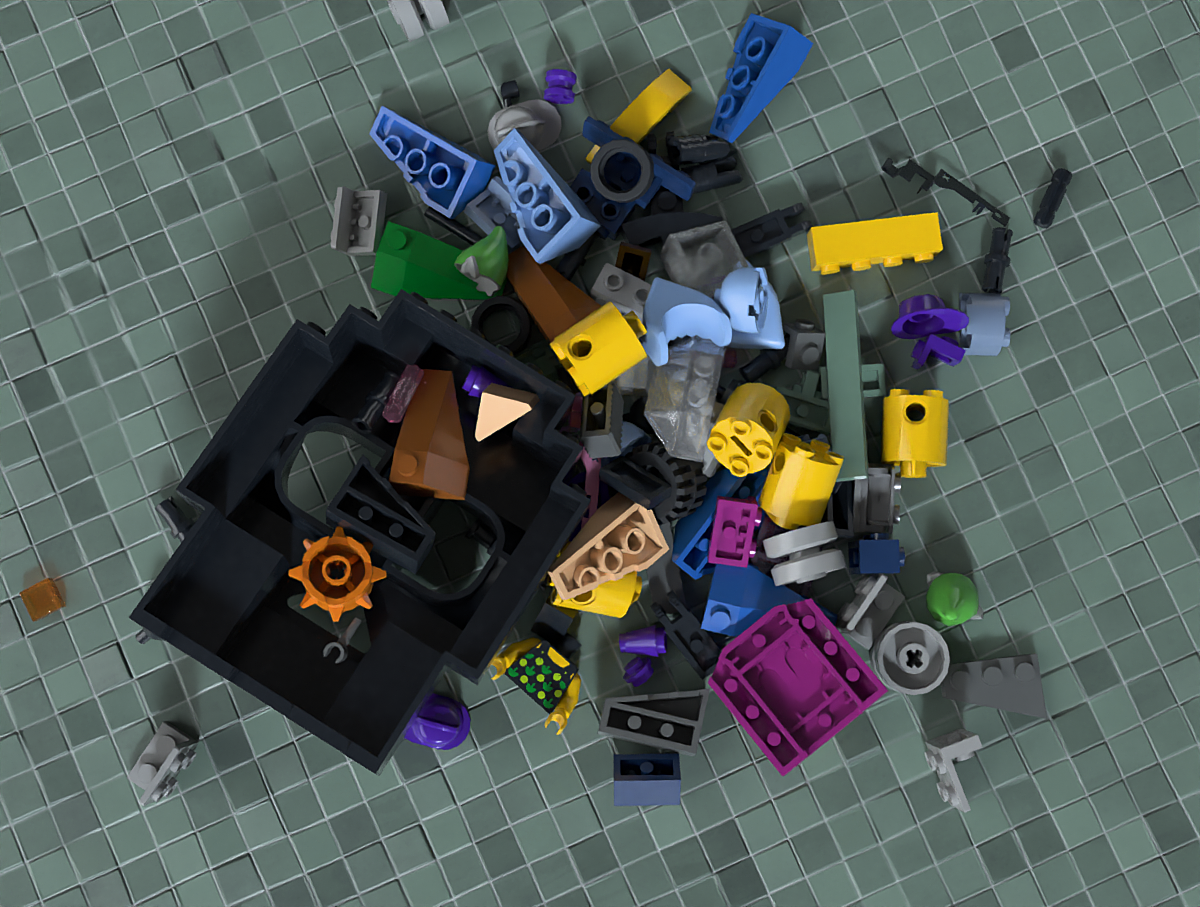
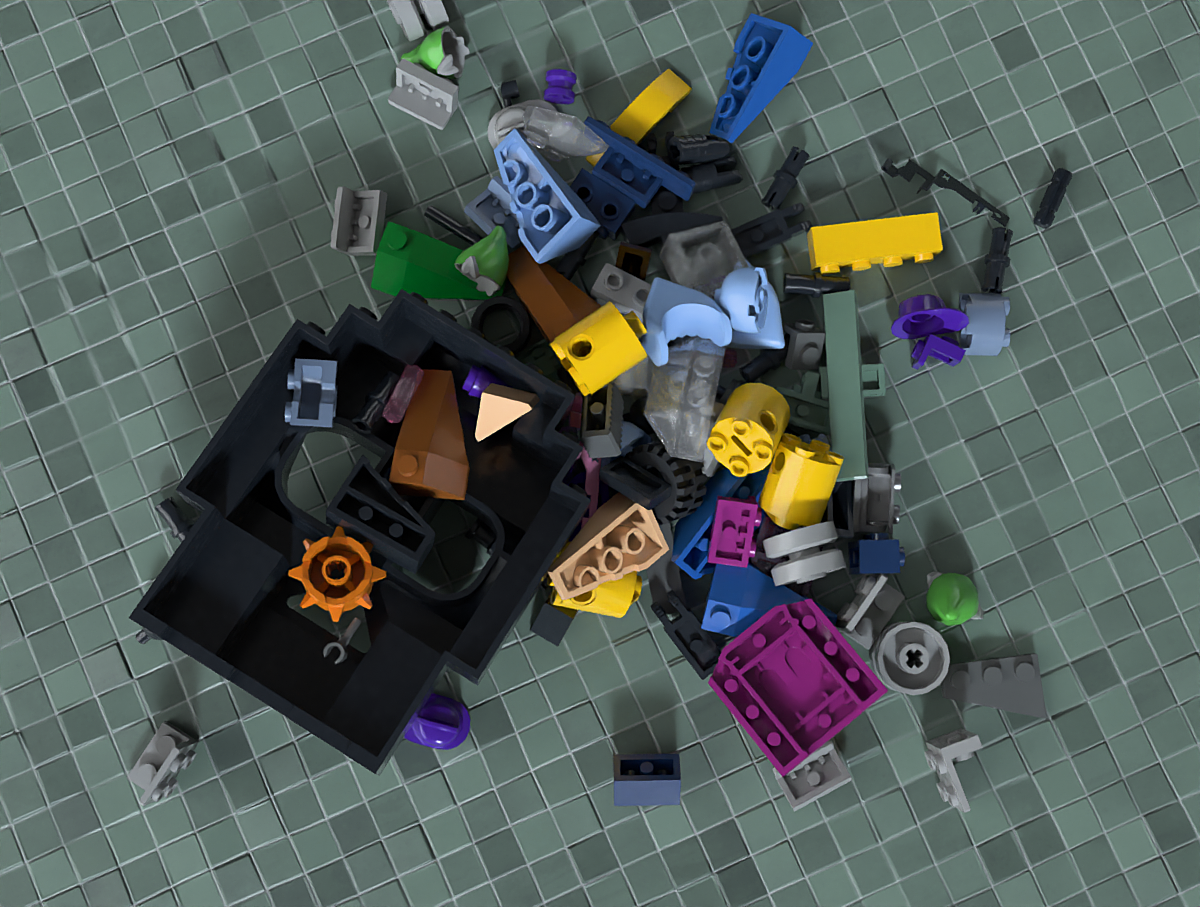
clear orange tile [19,578,66,622] -> none
blue wedge [369,106,496,219] -> none
torso [491,632,582,735] -> none
black tyre [590,139,654,203] -> none
dark grey wedge [597,688,710,756] -> none
dark purple cone [619,624,667,657] -> none
dark purple plate [623,657,654,687] -> none
yellow cylinder [881,389,949,478] -> none
none -> sand blue cylinder [285,358,338,428]
none -> light grey bracket [388,58,459,130]
none -> hat [401,26,470,80]
none -> clear slope [523,105,609,162]
none -> black pin [761,146,810,211]
none -> light grey bracket [772,739,851,812]
none -> black pin [783,272,850,298]

